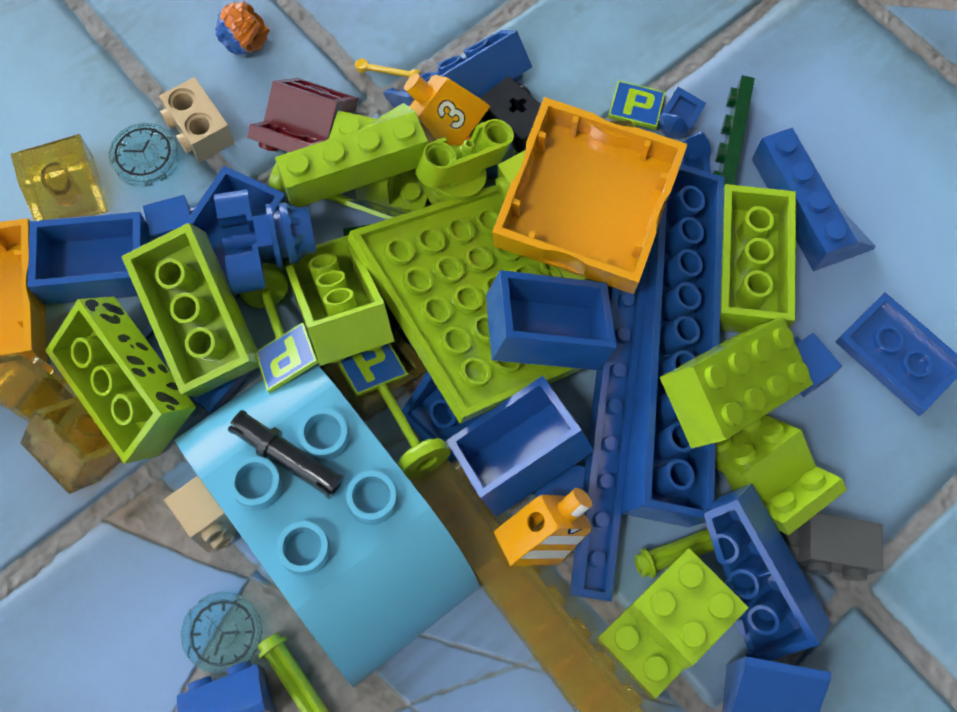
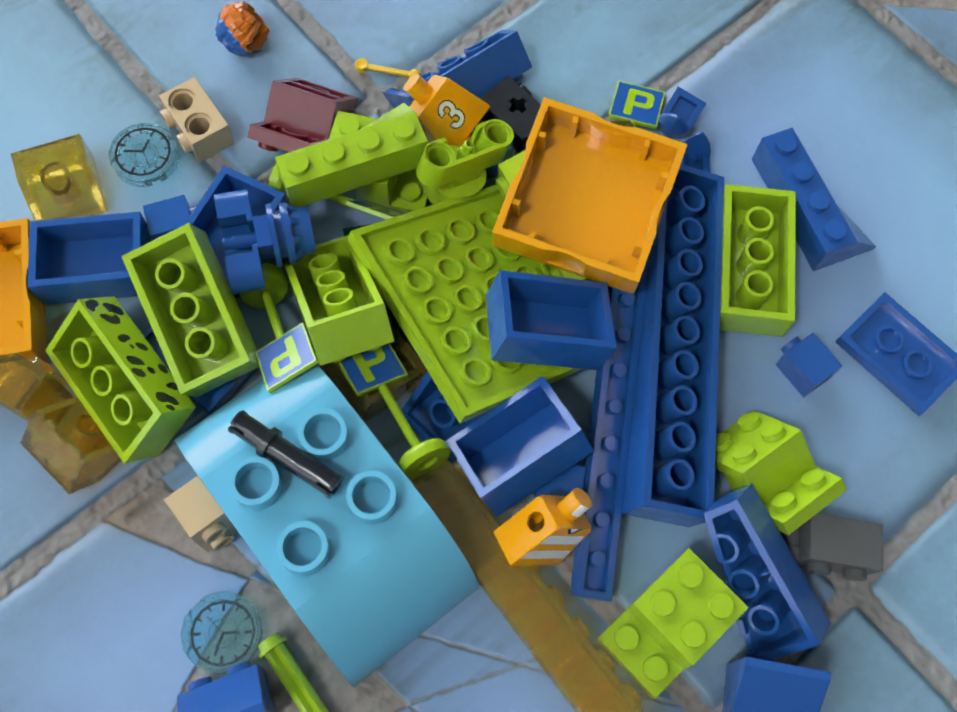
lime axle [634,529,714,579] -> none
lime brick [660,317,813,449] -> none
dark green plate [713,75,755,186] -> none

